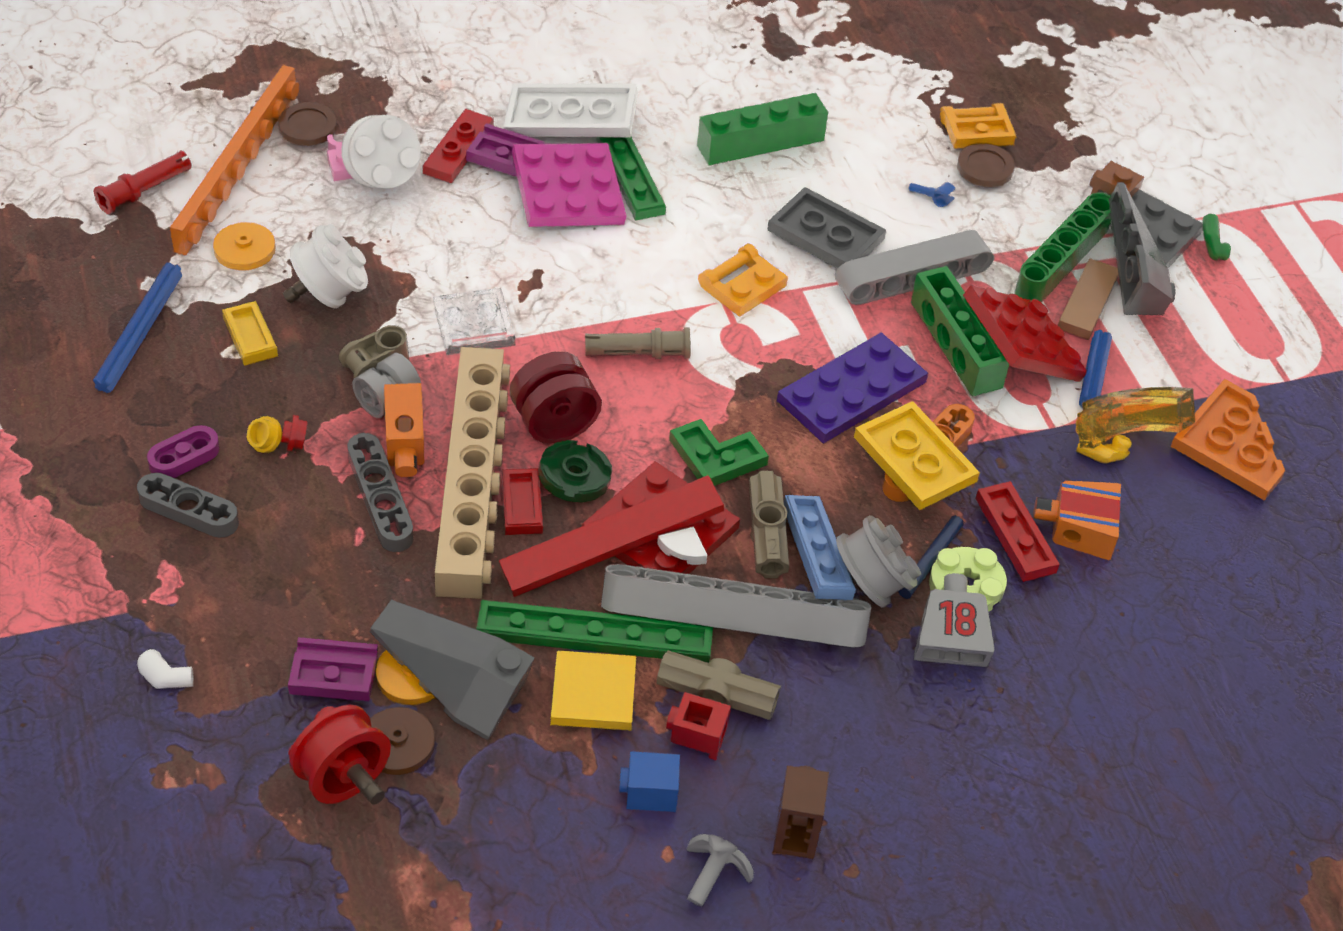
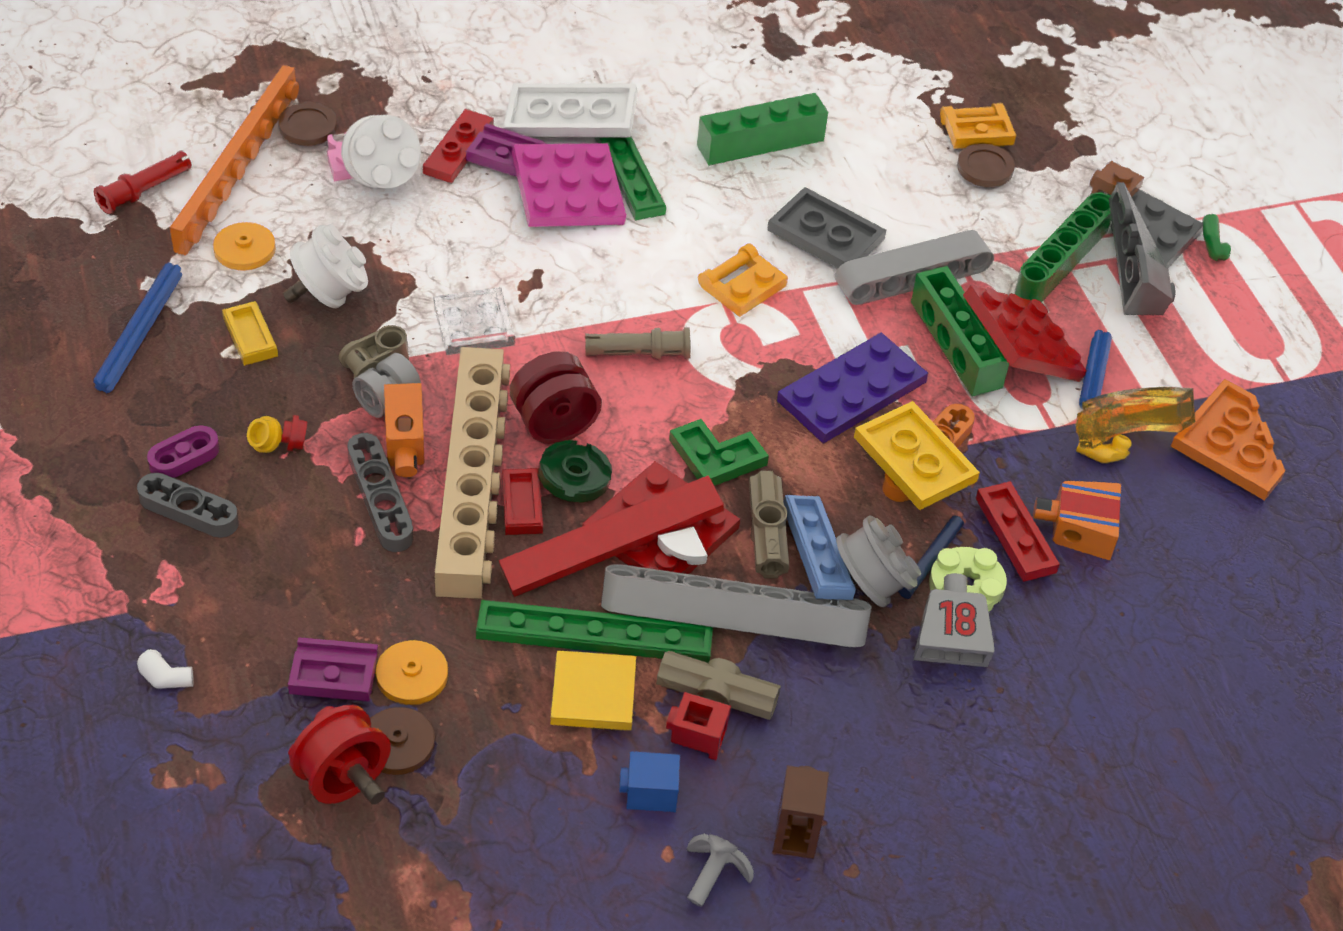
dark grey wedge [370,600,535,740] -> none
blue hand [909,182,955,207] -> none
medium nougat tile [1058,258,1119,340] -> none

